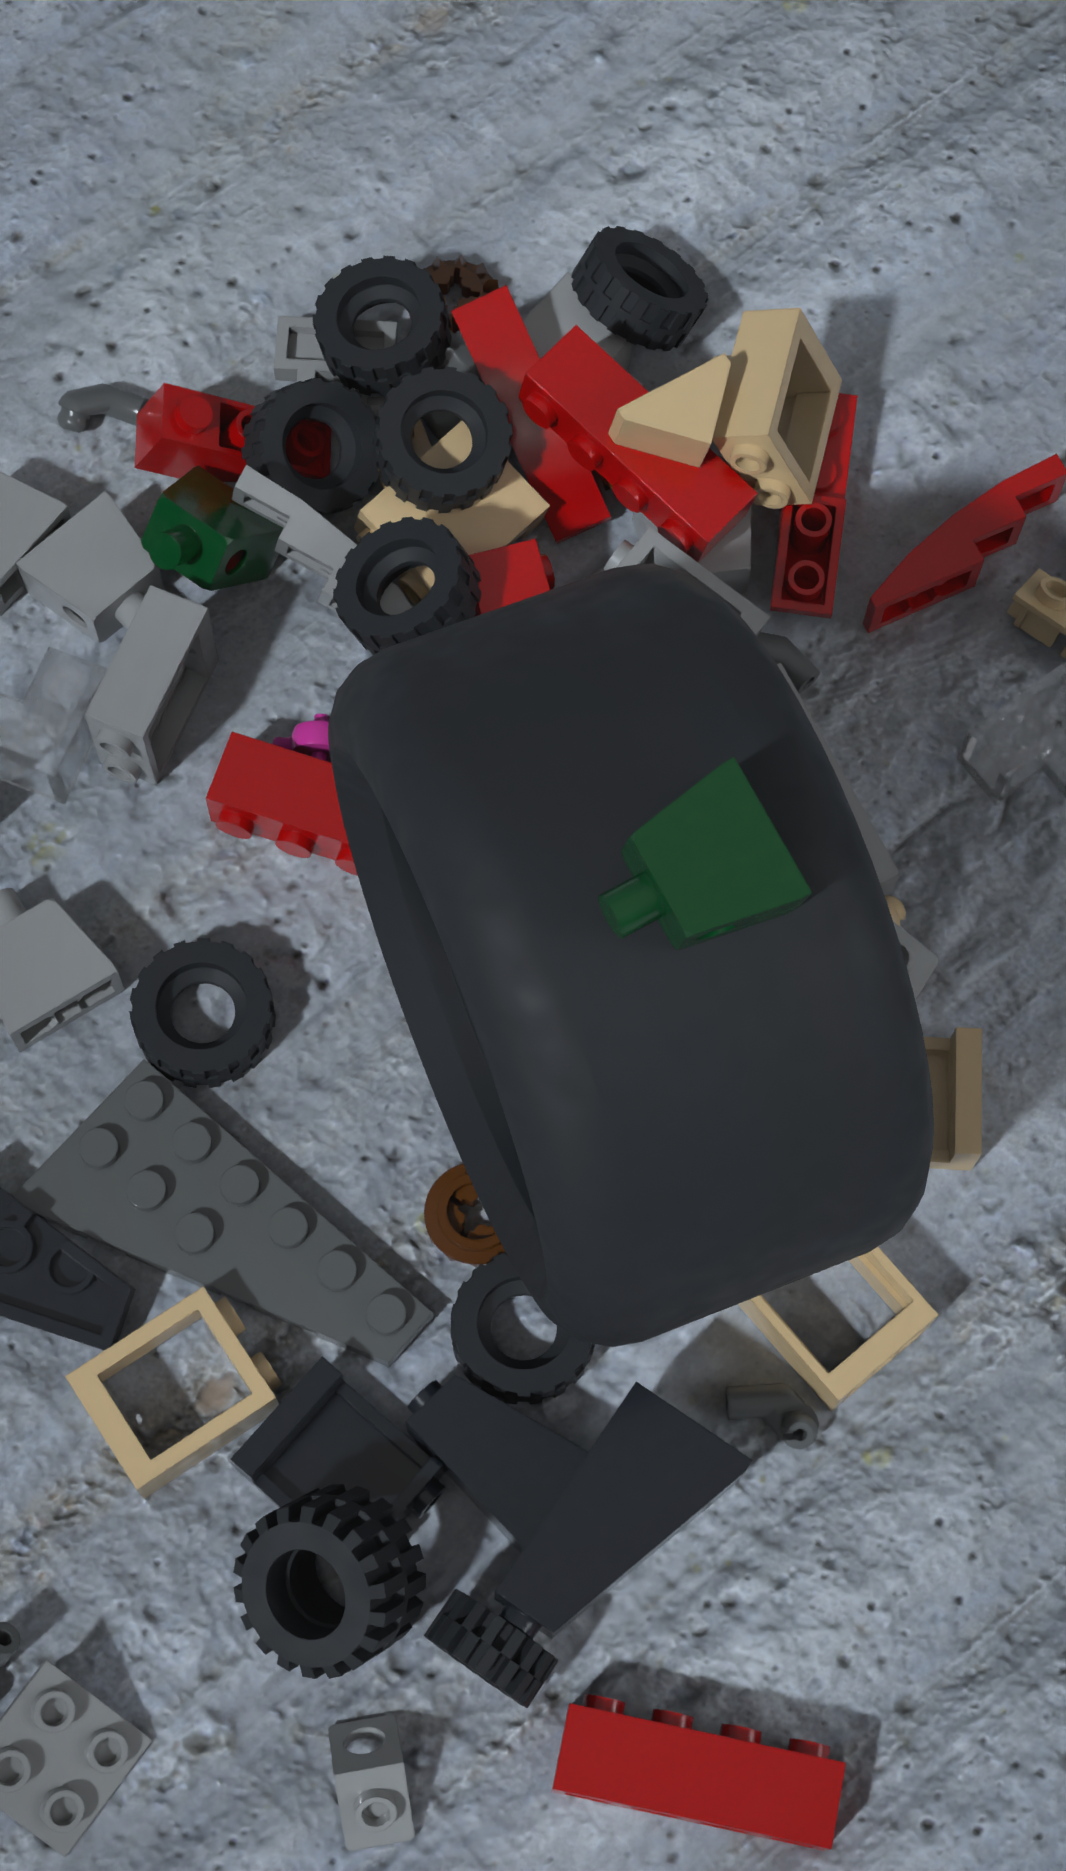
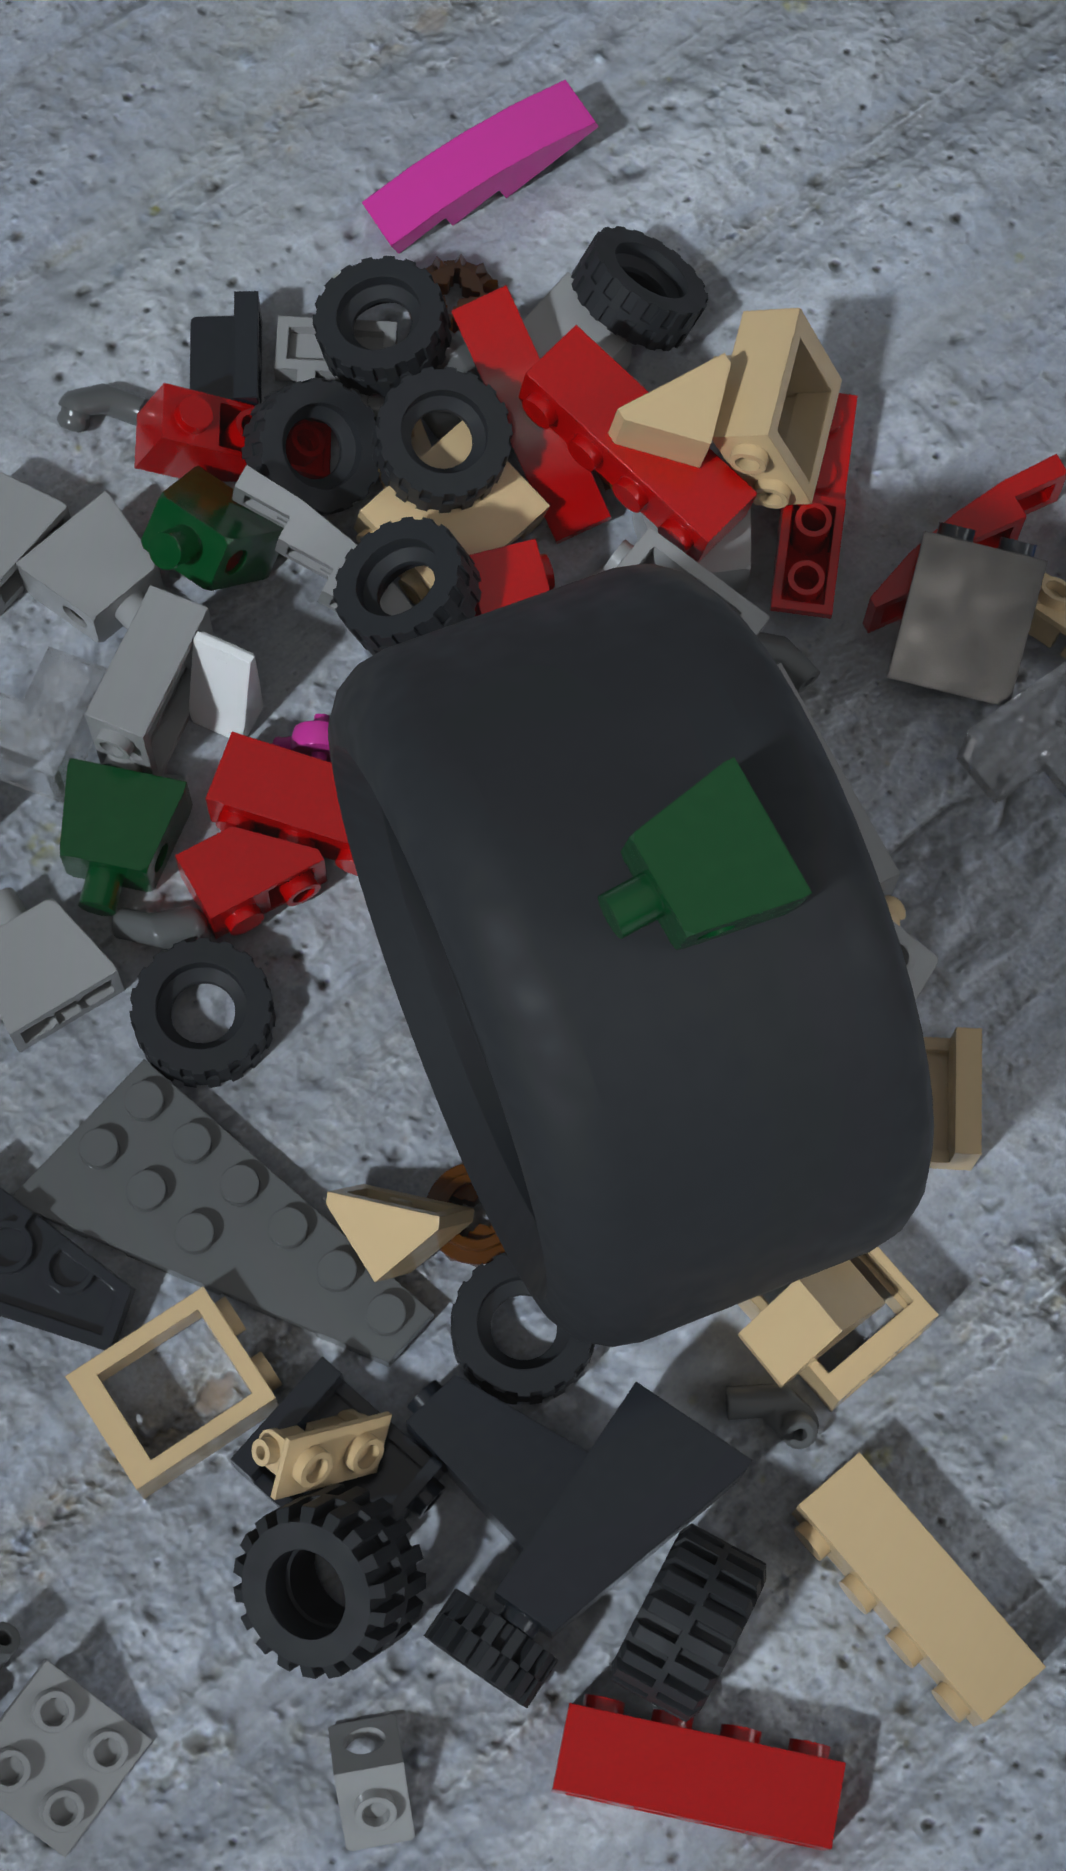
none -> dark green torso [60,758,193,916]
none -> dark grey arm [111,906,211,949]
none -> red slope [175,826,327,939]
none -> white slope [189,631,264,738]
none -> black panel [190,291,262,406]
none -> tan hinge [251,1409,392,1500]
none -> tan slope [326,1184,474,1282]
none -> dark pink slope [362,79,599,254]
none -> black tyre [611,1523,766,1722]
none -> tan slope [738,1260,885,1388]
none -> tan brick [792,1452,1046,1727]
none -> black panel [886,522,1048,708]

